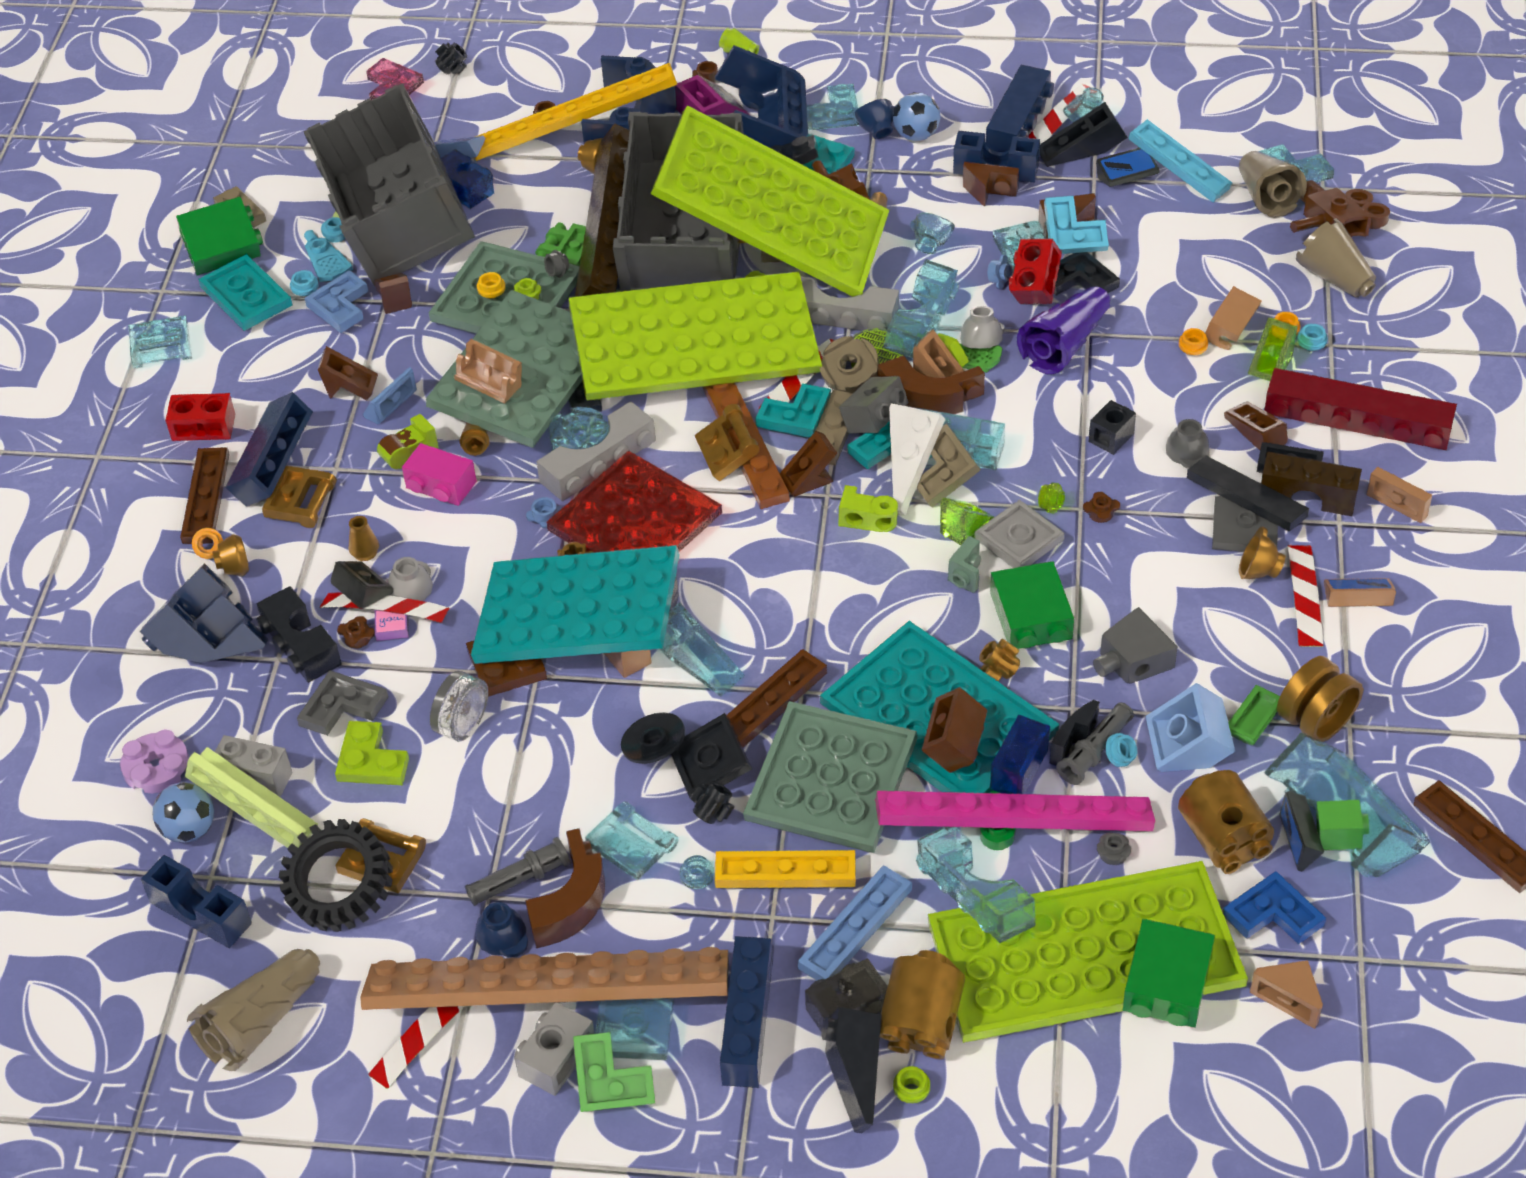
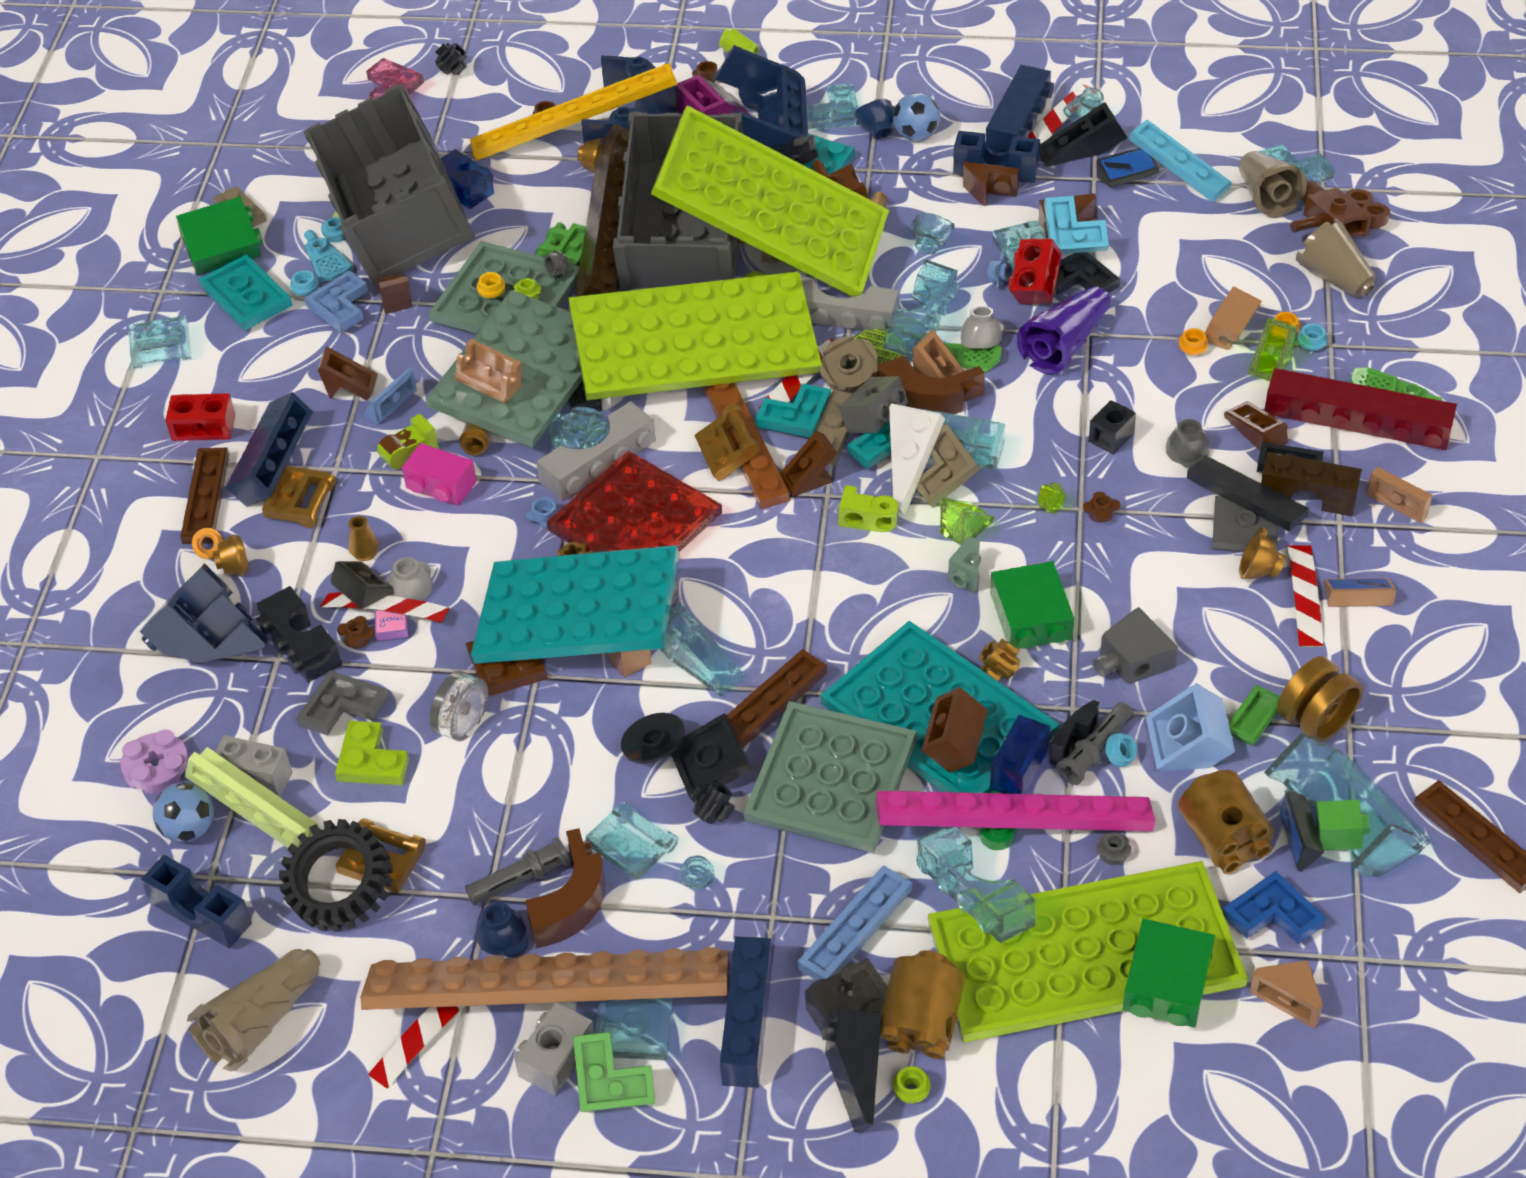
medium blue slope [434,136,485,161] -> none
yellow plate [715,850,856,888] -> none
lime tile [938,333,969,367] -> none
light grey plate [975,499,1065,568] -> none
none -> bright green piece [1350,367,1442,400]

